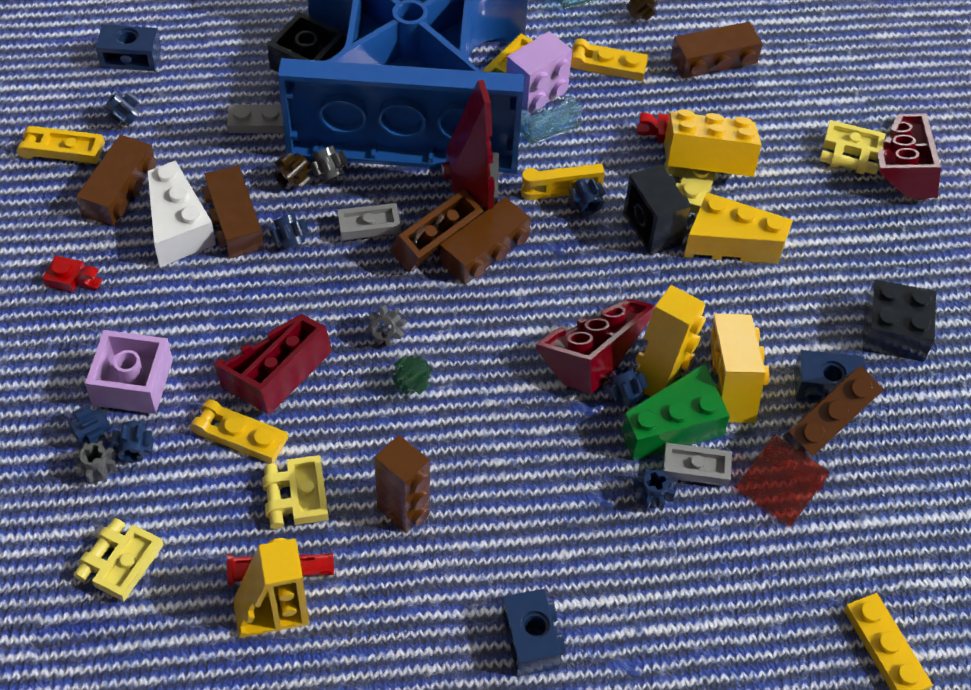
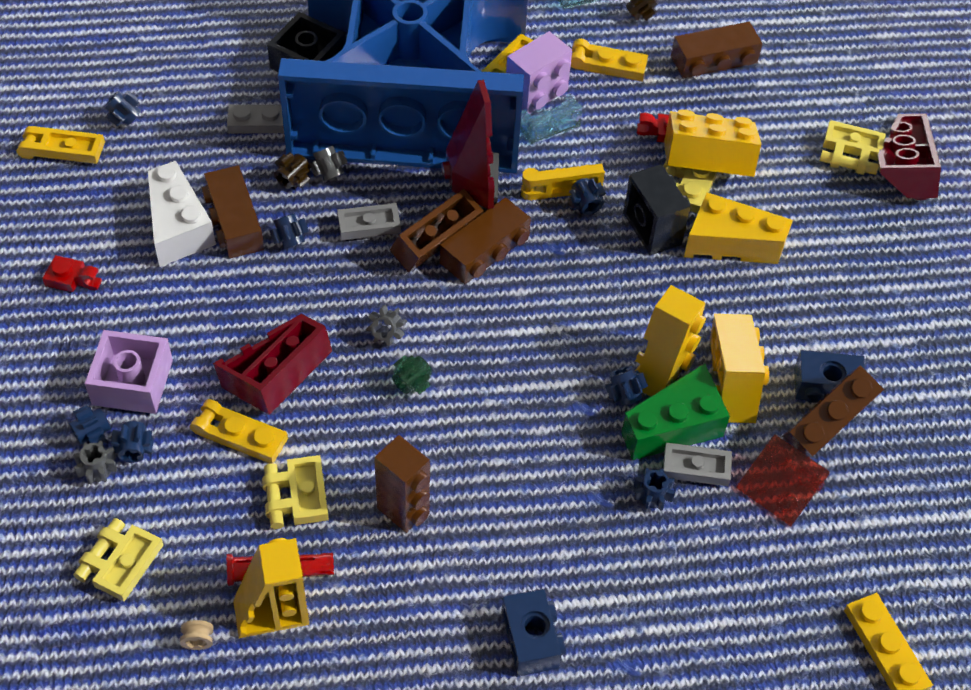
reddish brown brick [76,134,156,227] -> none
dark blue brick [96,24,161,71] -> none
dark red wedge [536,298,655,394] -> none
black brick [862,279,937,361] -> none
none -> tan bush [180,620,213,650]

